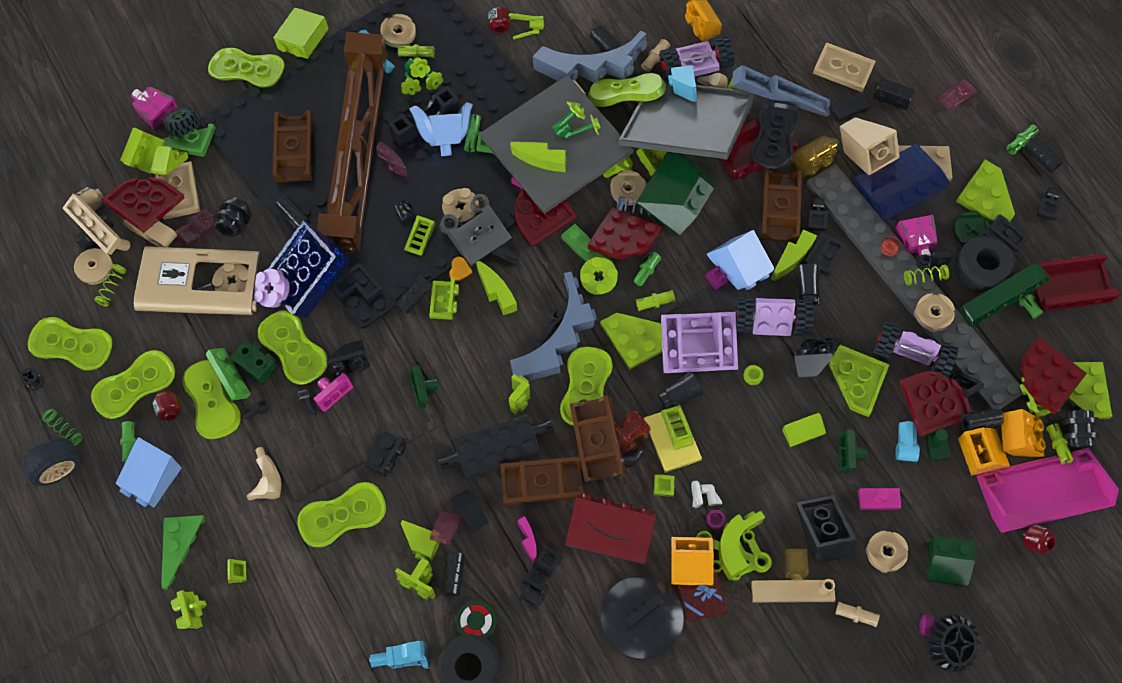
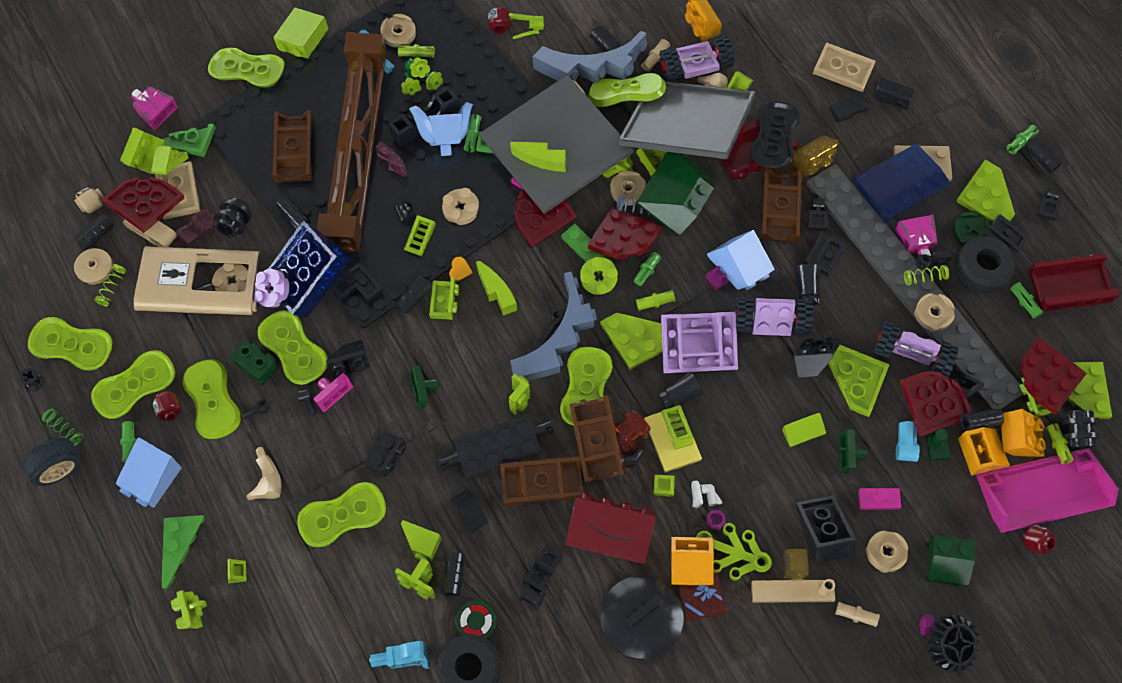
tan piece [63,194,130,255] -> none
black wheel [163,107,199,137] -> none
bright green plate [206,348,251,400] -> none
clear pink slope [430,511,461,545] -> none
dark grey piece [440,194,520,267] -> none
dark pink slope [518,516,537,563] -> none
green plant [552,102,601,139] -> none
medium azure slope [668,65,697,102] -> none
lime arch [718,511,765,580] -> none
sand blue slope [732,65,830,117] -> none
lime tile [743,365,764,385] -> none
lime slope [771,230,817,281] -> none
tan slope [840,117,900,175] -> none
clear red tile [880,237,901,256] -> none
clear pink slope [938,79,977,111] -> none
dark green beam [959,263,1050,327] -> none

